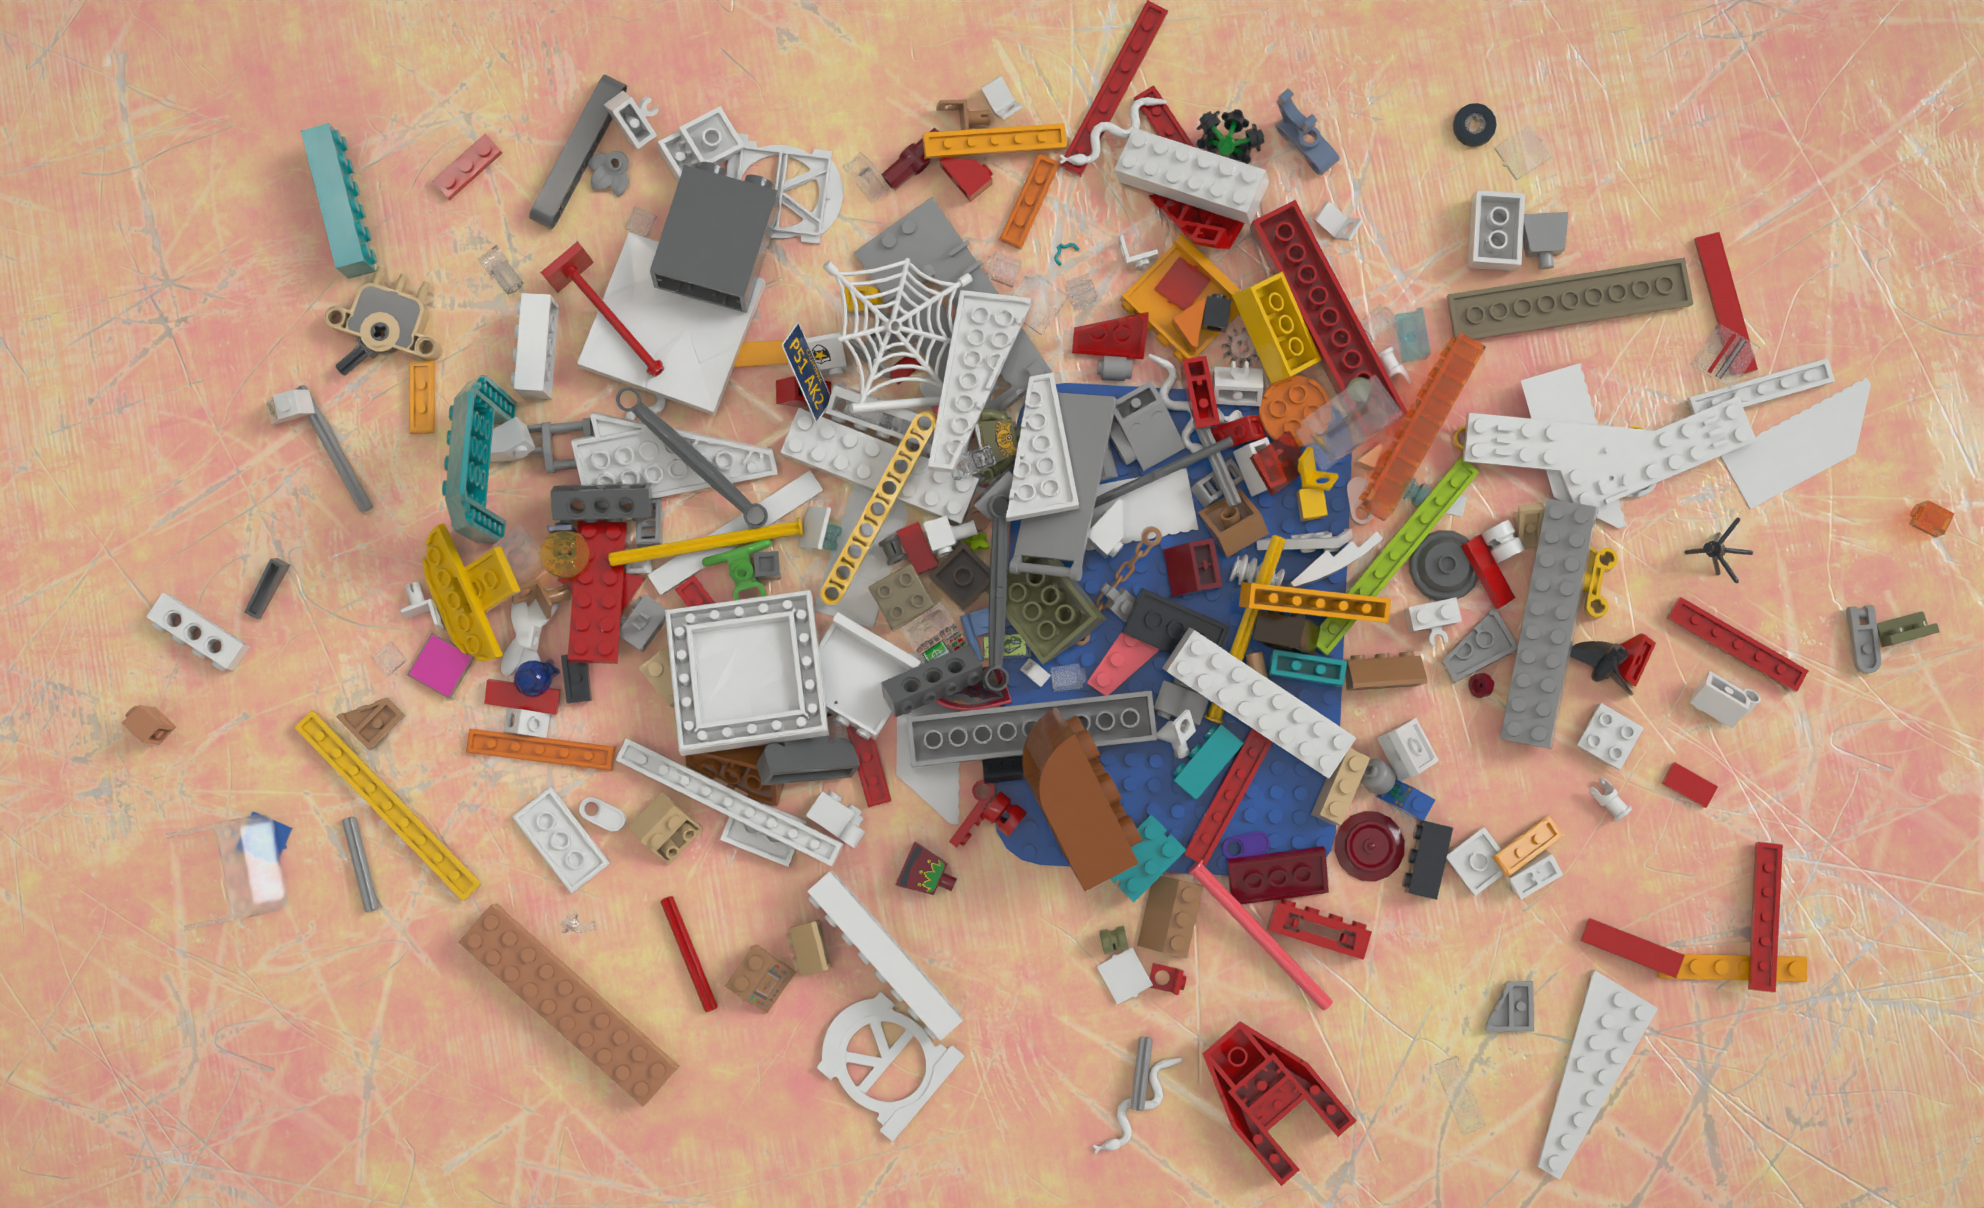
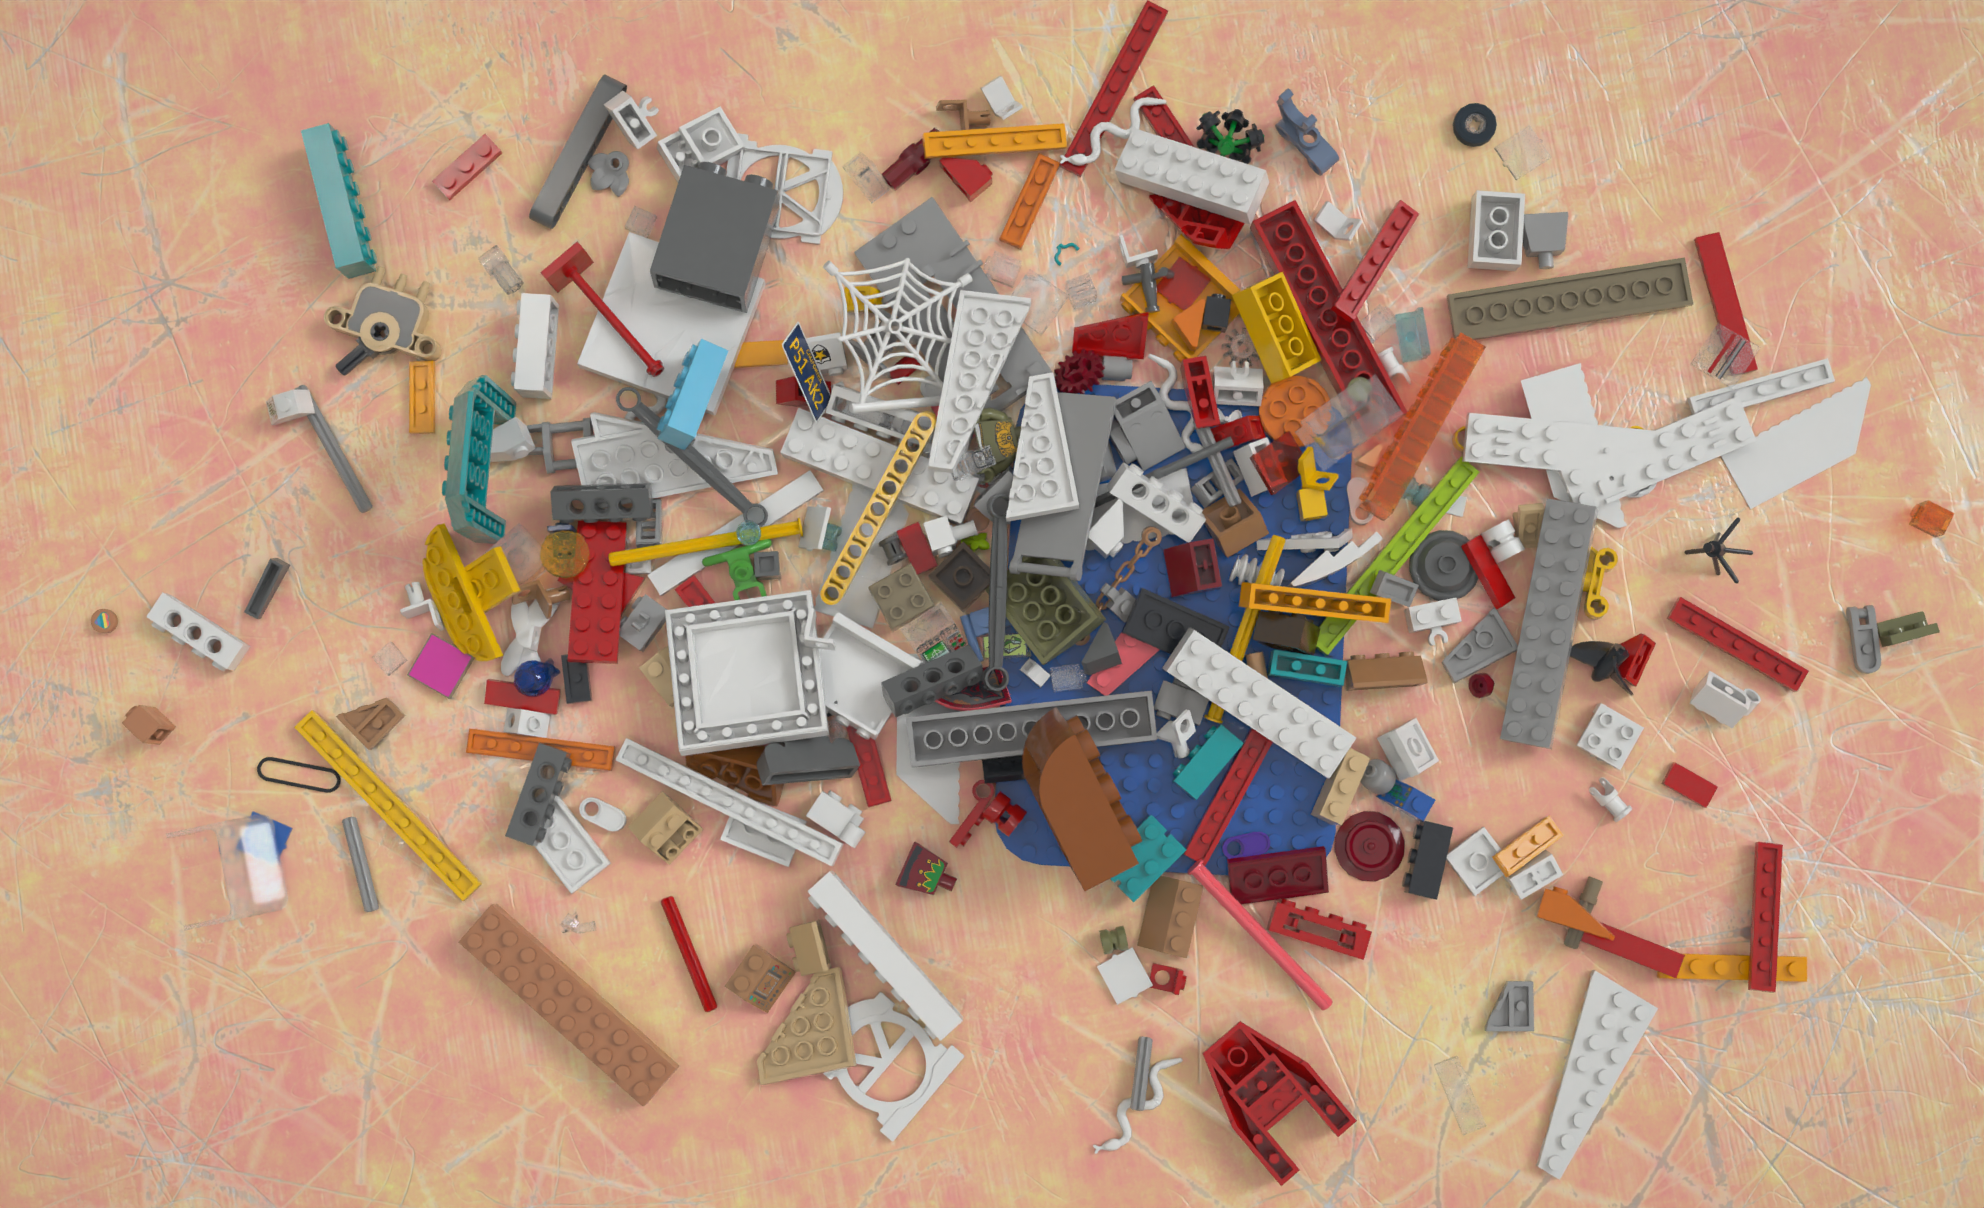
none -> nougat tile [91,609,118,634]
none -> black piece [257,757,341,793]
none -> dark grey brick [505,743,572,846]
none -> medium azure brick [657,339,729,450]
none -> clear light blue wheel [736,520,761,545]
none -> tan plate [757,967,857,1085]
none -> white bracket [801,608,835,651]
none -> dark red gear [1054,349,1105,394]
none -> dark grey slope [1081,622,1122,675]
none -> white brick [1107,462,1206,543]
none -> dark grey piece [1122,263,1175,313]
none -> plate [1331,200,1419,323]
none -> light grey tile [1370,570,1419,607]
none -> orange slope [1537,886,1615,941]
none -> dark tan axle [1564,876,1603,949]

